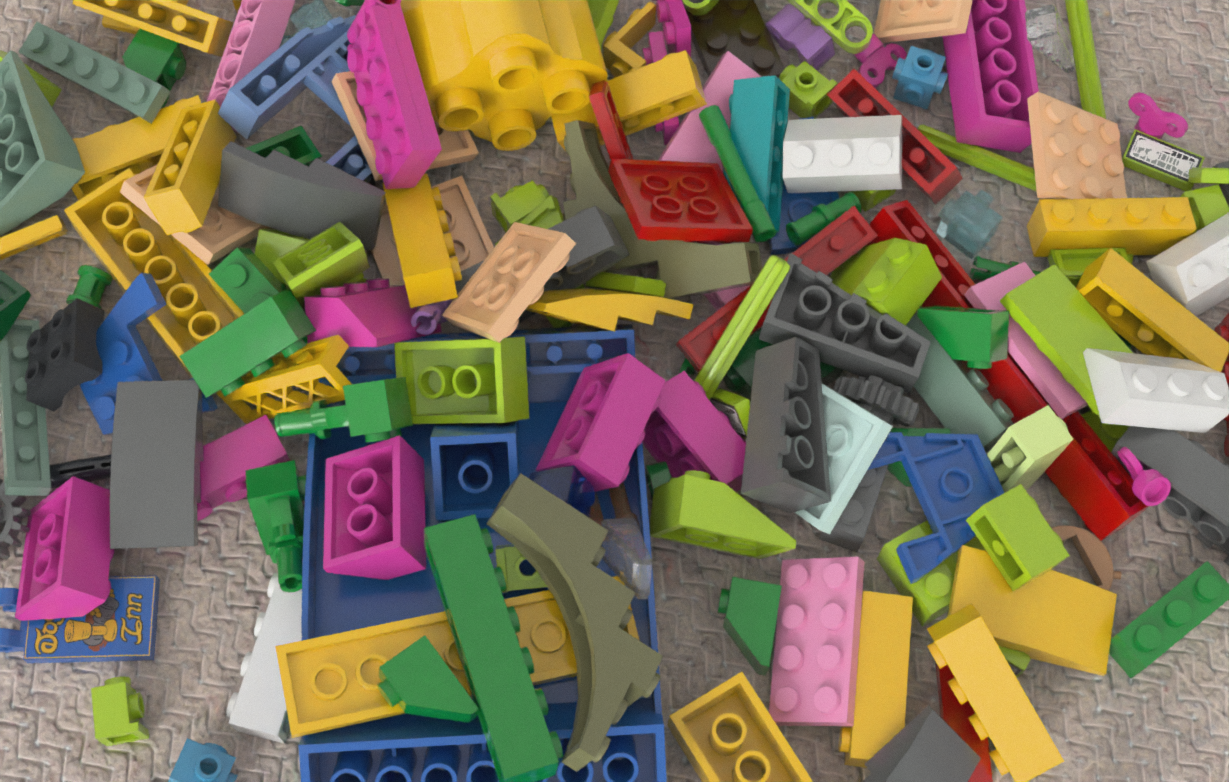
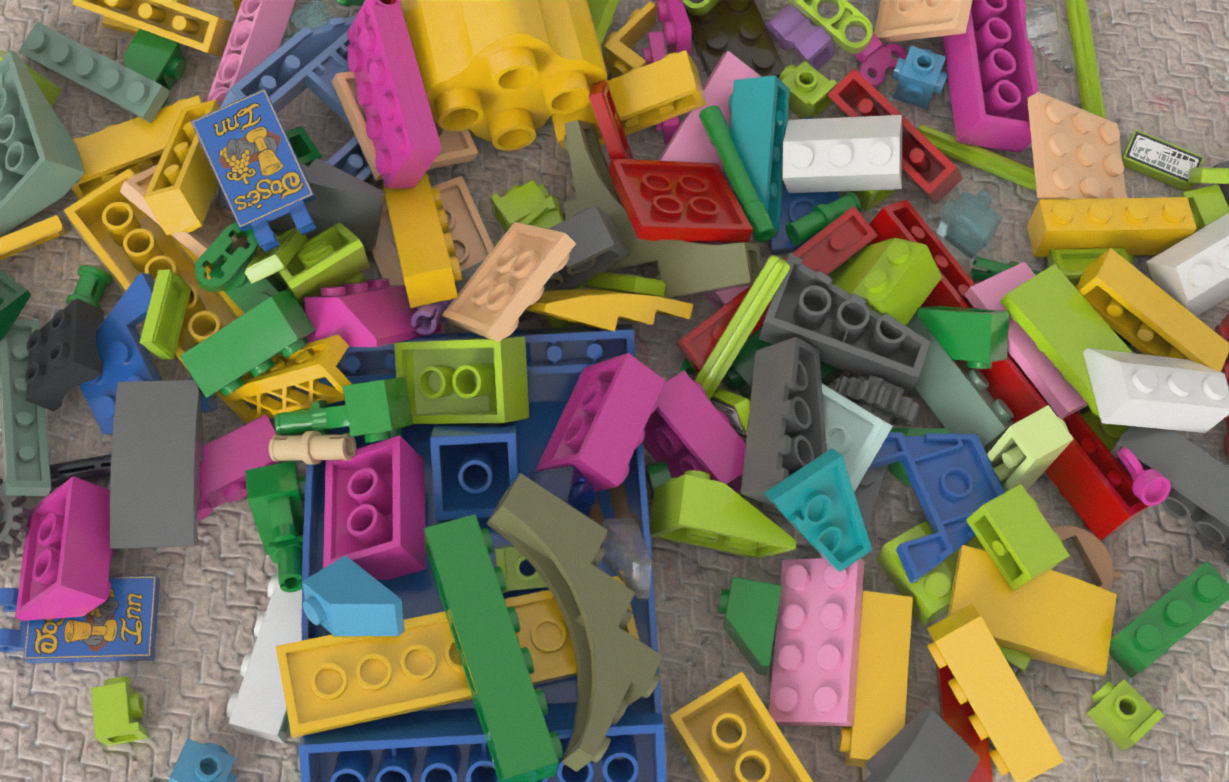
green slope [377,635,479,723] -> none
dark pink piece [1128,92,1188,139] -> none
none -> lime tile [139,269,192,360]
none -> tile [191,89,317,252]
none -> green beam [195,223,258,292]
none -> lime tile [244,227,307,284]
none -> tan pin [269,431,356,465]
none -> dark azure slope [302,555,405,636]
none -> teal wing [763,448,872,572]
none -> lime brick [1086,679,1164,751]

